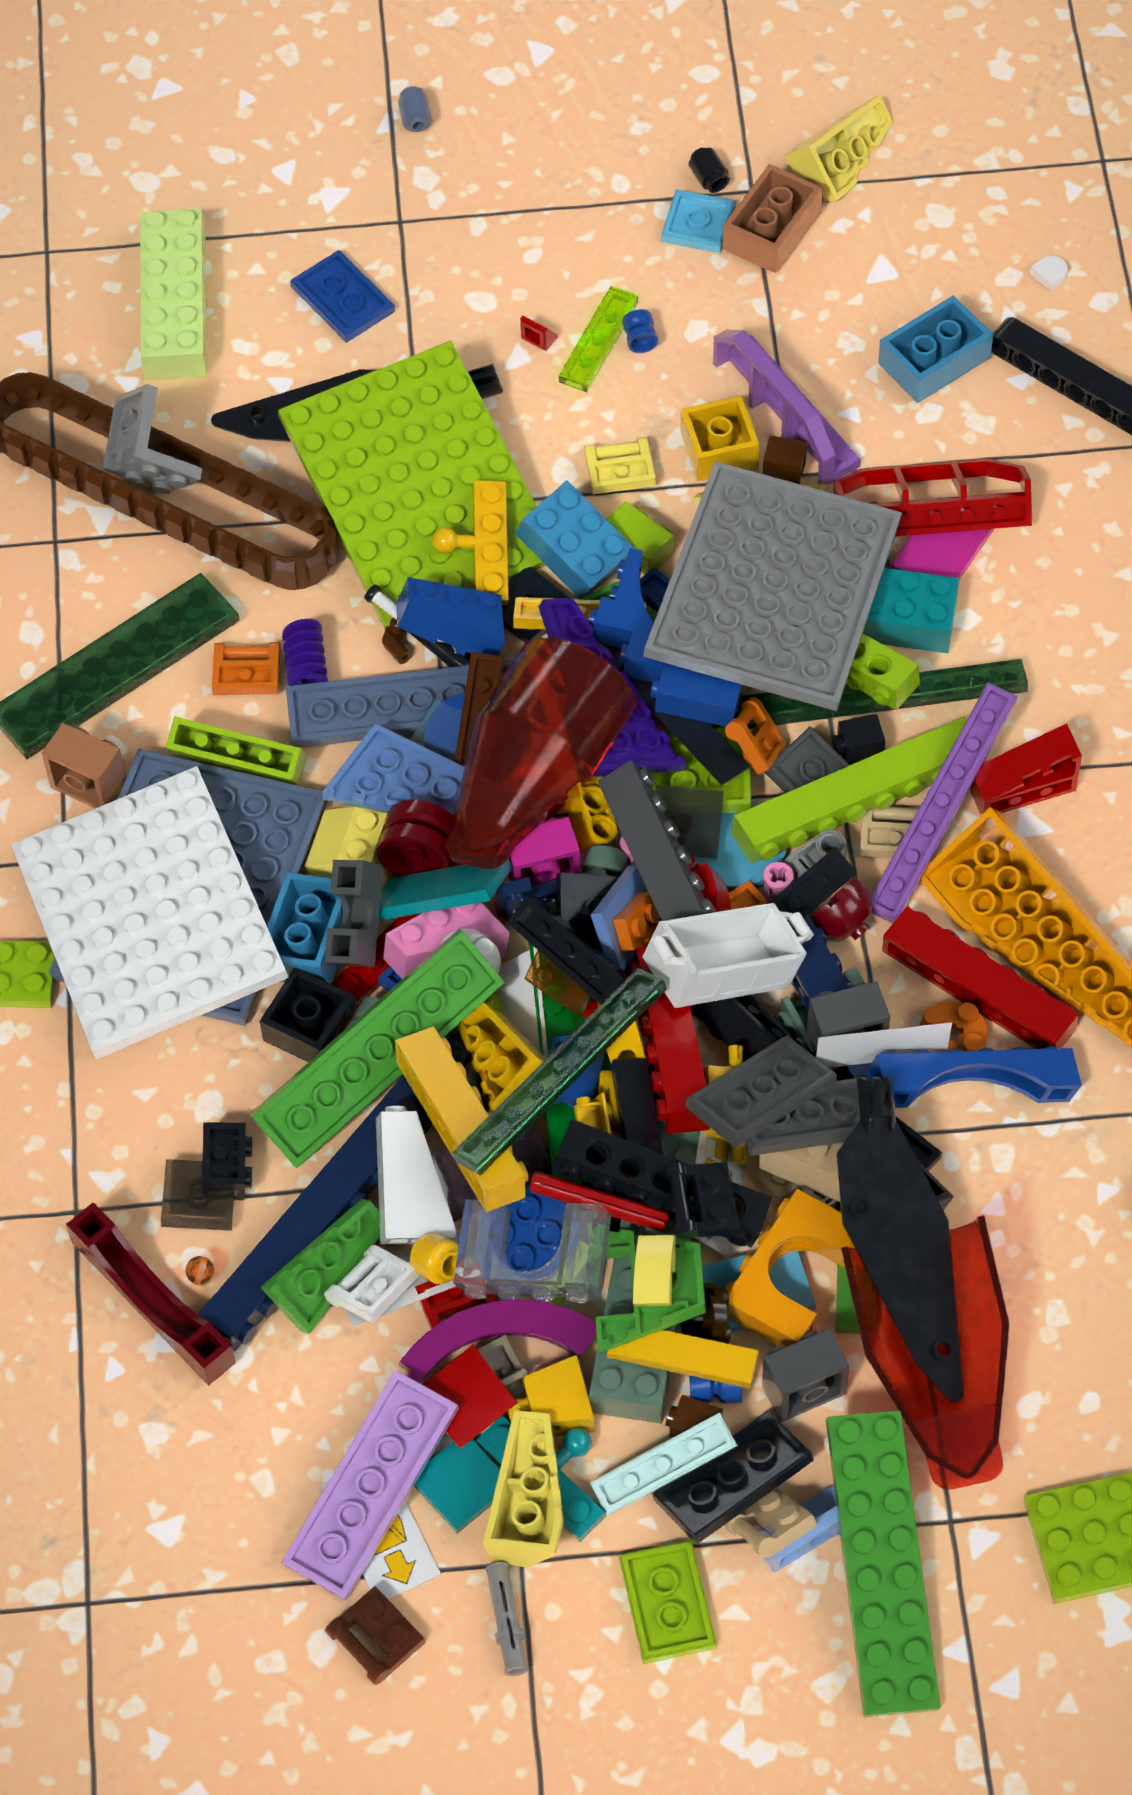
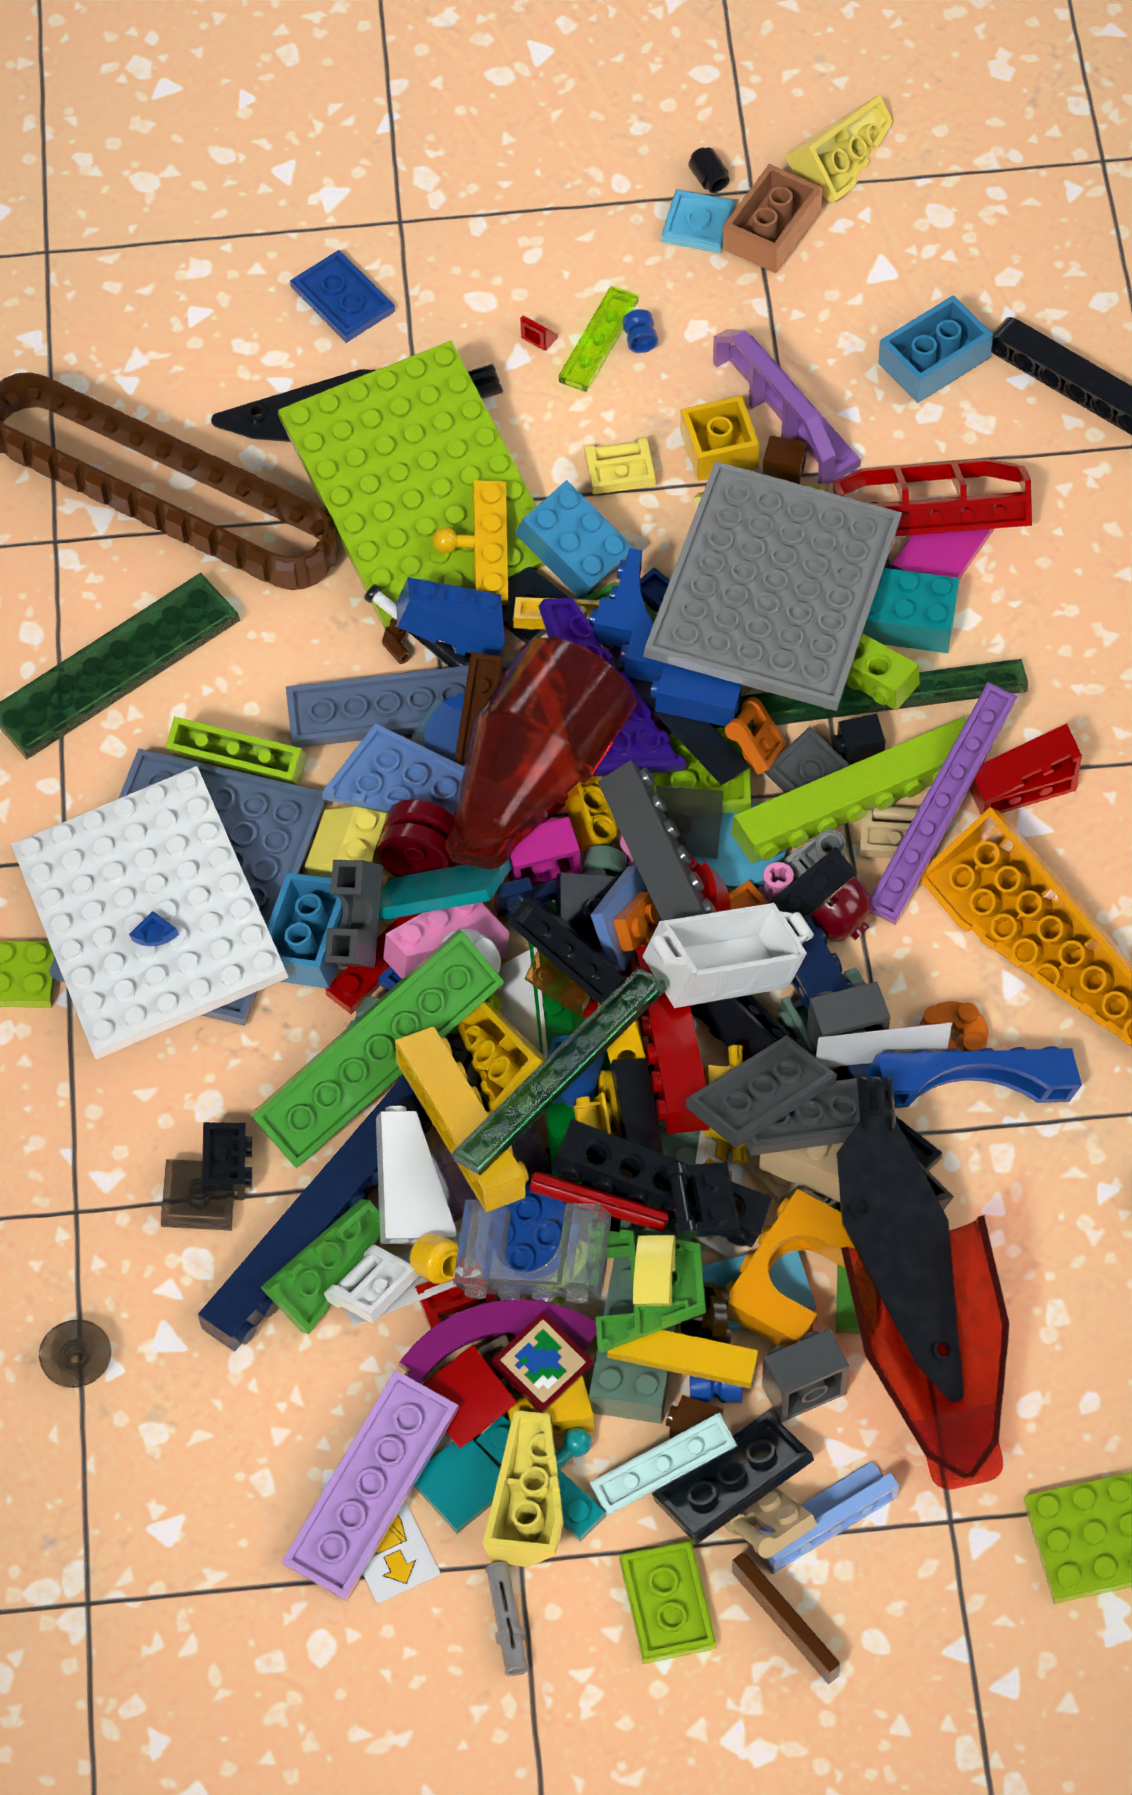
nougat brick [42,723,126,809] -> none
dark red arch [66,1202,236,1386] -> none
light grey bracket [103,384,202,494] -> none
yellowish green brick [140,208,207,381] -> none
clear orange hinge [185,1256,215,1286] -> none
orange plate [212,642,281,695] -> none
black brick [259,968,356,1062] -> none
dark purple piece [282,619,328,686] -> none
copper plate [325,1586,426,1685] -> none
sand blue brick [398,86,432,132] -> none
lime brick [606,501,674,575] -> none
bright green plate [826,1411,941,1718] -> none
red brick [882,906,1079,1049] -> none
white tile [1030,256,1068,292] -> none
none -> clear smoke dish [39,1319,112,1388]
none -> blue tile [129,911,179,946]
none -> tile [491,1311,595,1413]
none -> reddish brown tile [732,1552,840,1685]

